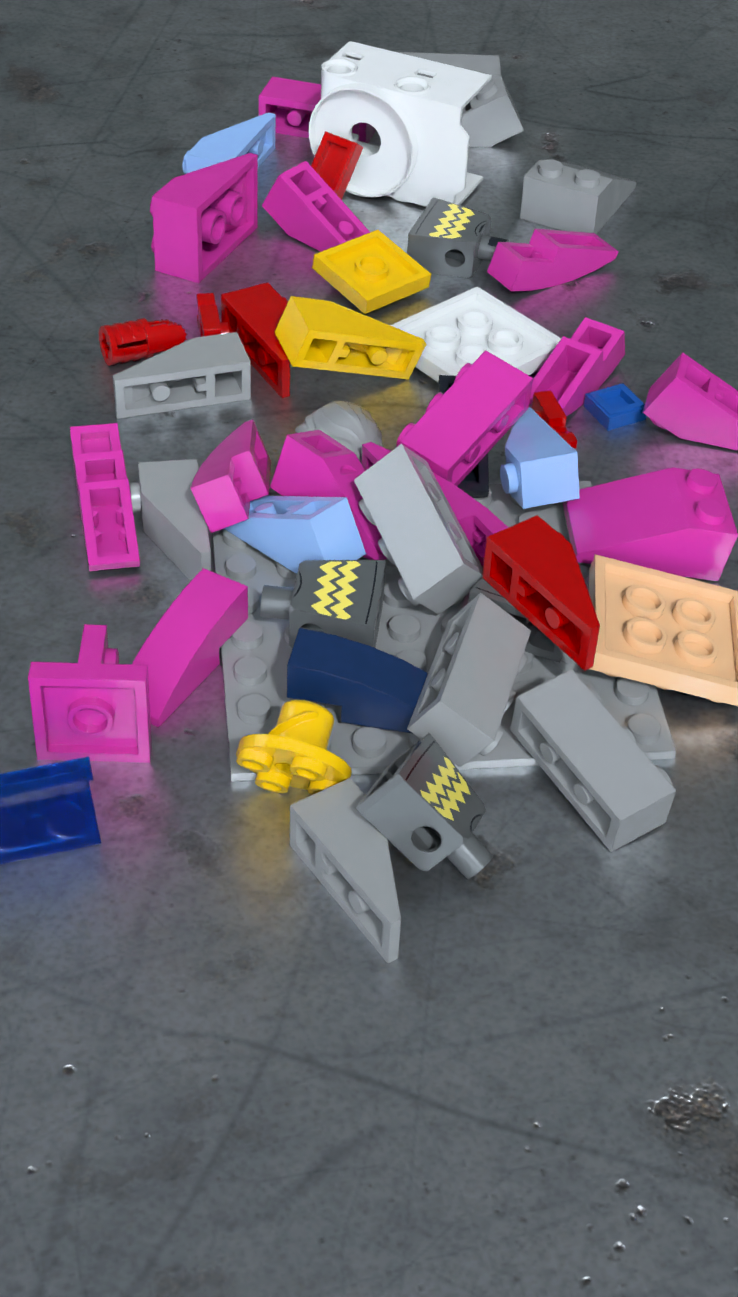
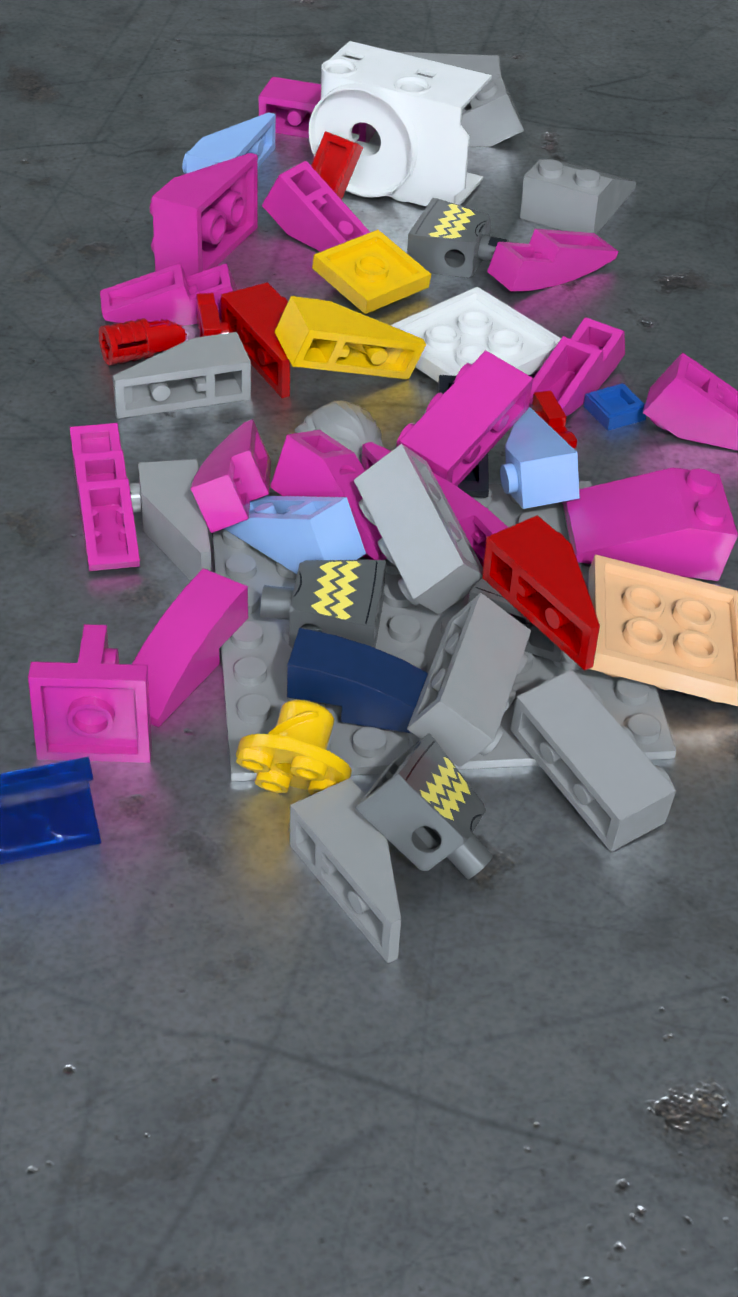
none -> dark pink slope [100,263,238,326]

